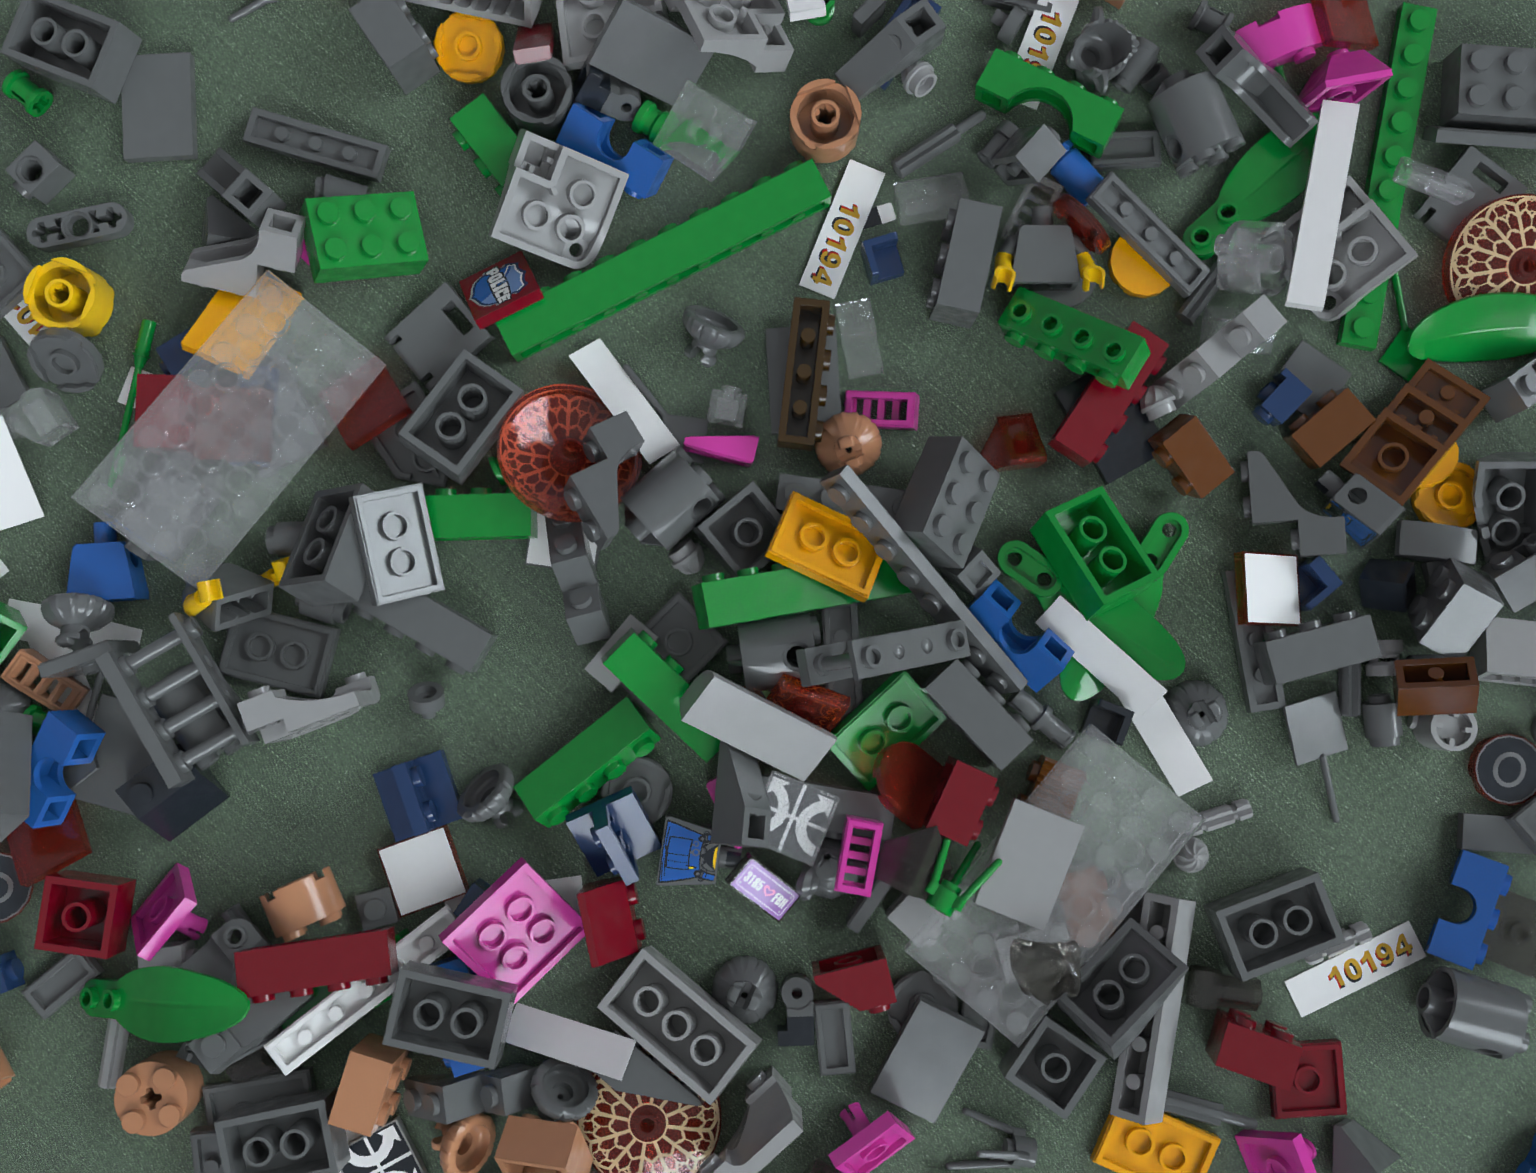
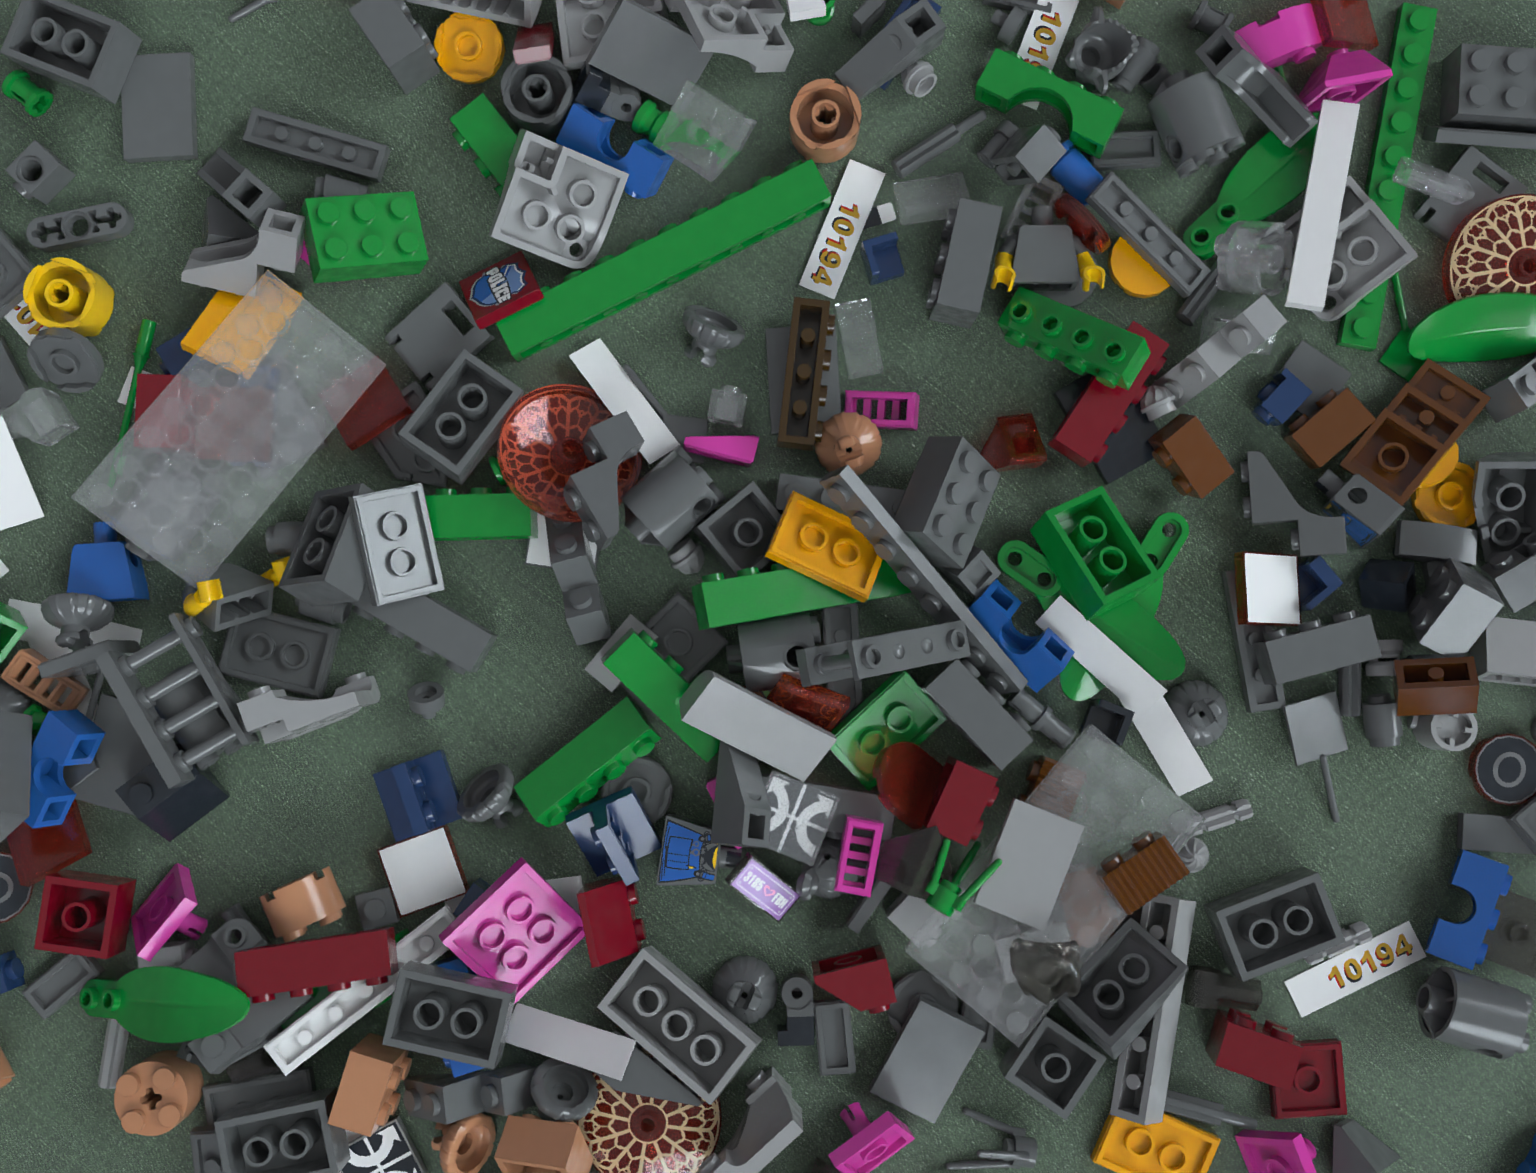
none -> reddish brown brick [1095,831,1190,915]

